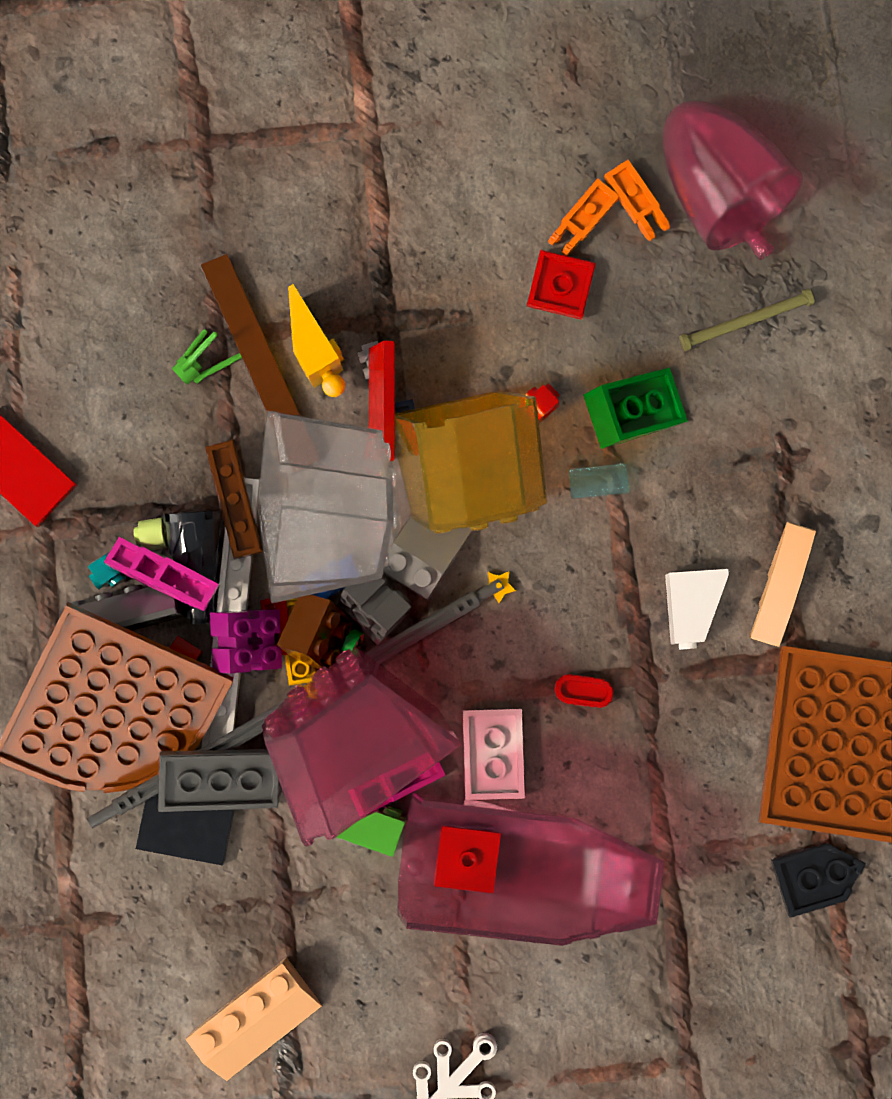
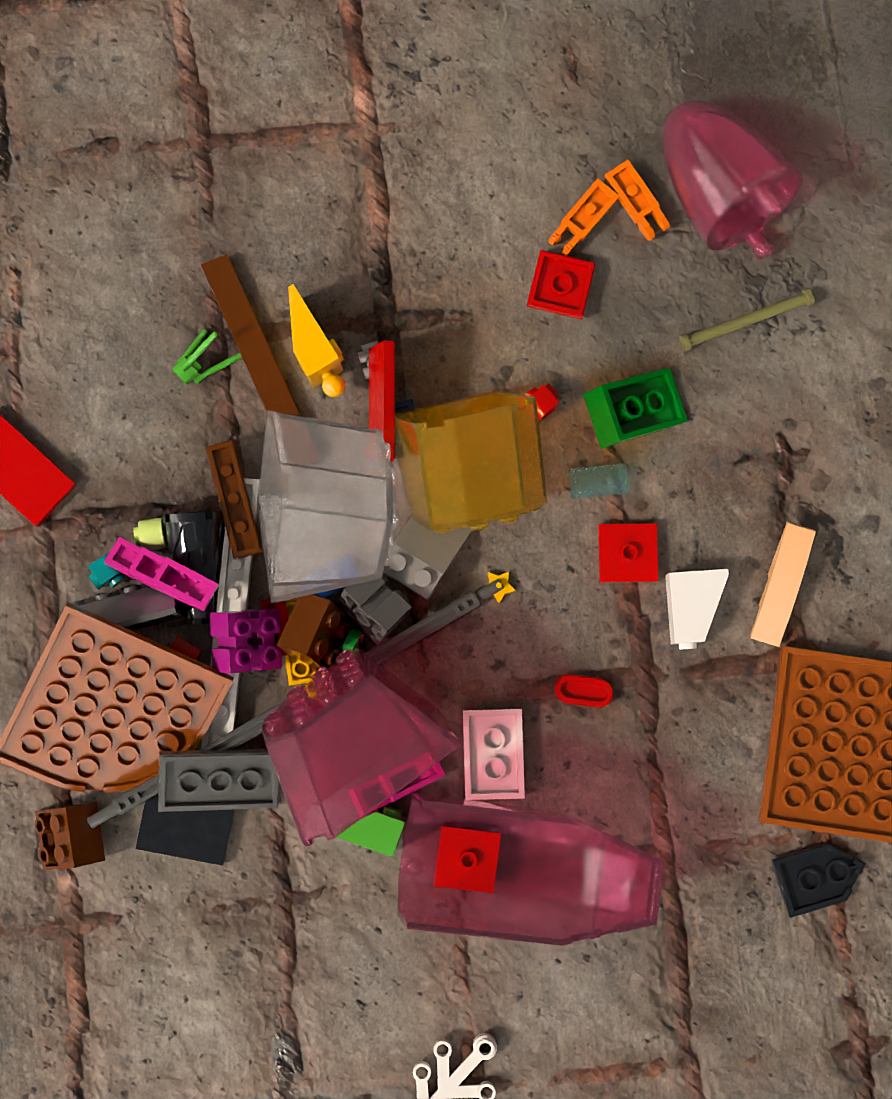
light nougat slope [186,957,322,1081] -> none
none -> reddish brown slope [35,801,105,870]
none -> red plate [598,523,658,583]

